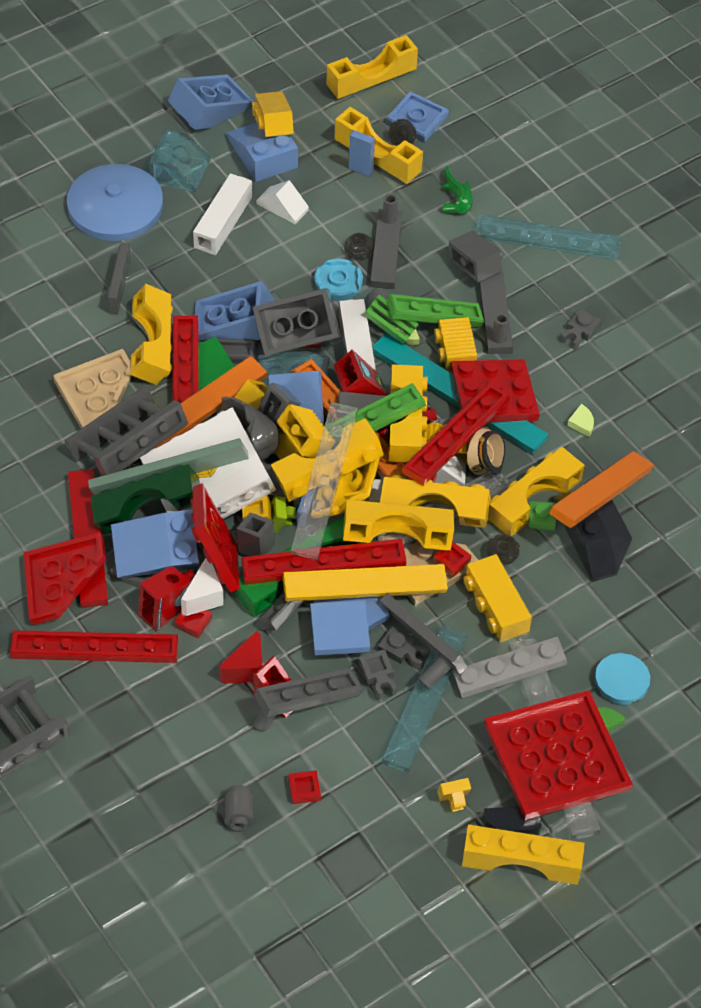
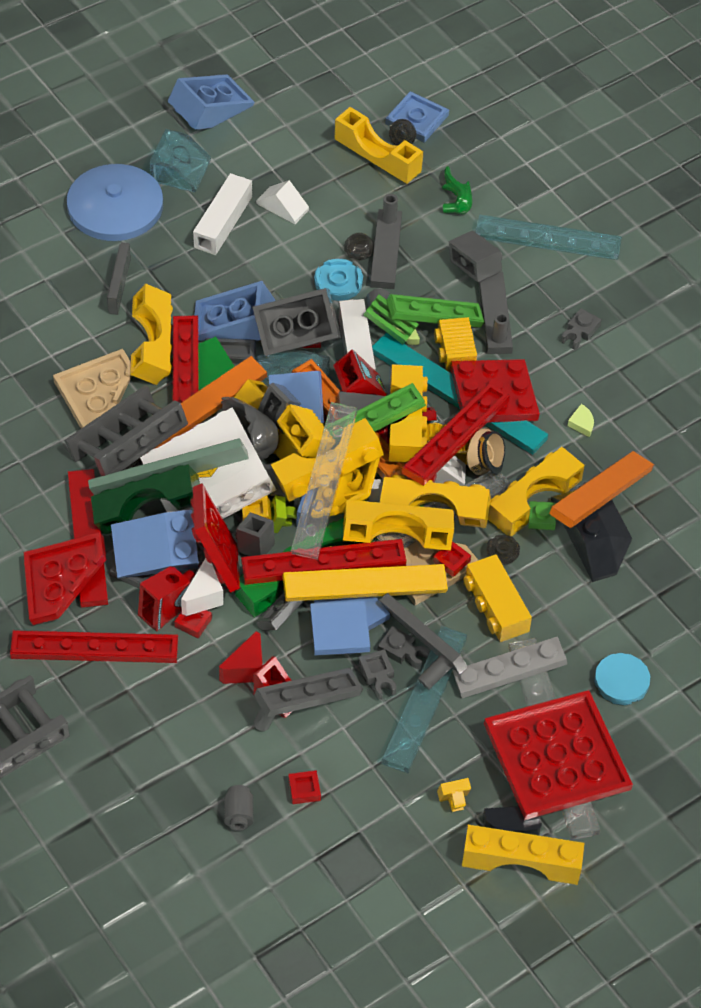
medium blue slope [226,123,298,182] -> none
yellow brick [252,91,294,137] -> none
yellow arch [326,35,418,99] -> none
medium blue tile [349,130,375,177] -> none
bright green tile [597,707,626,732] -> none

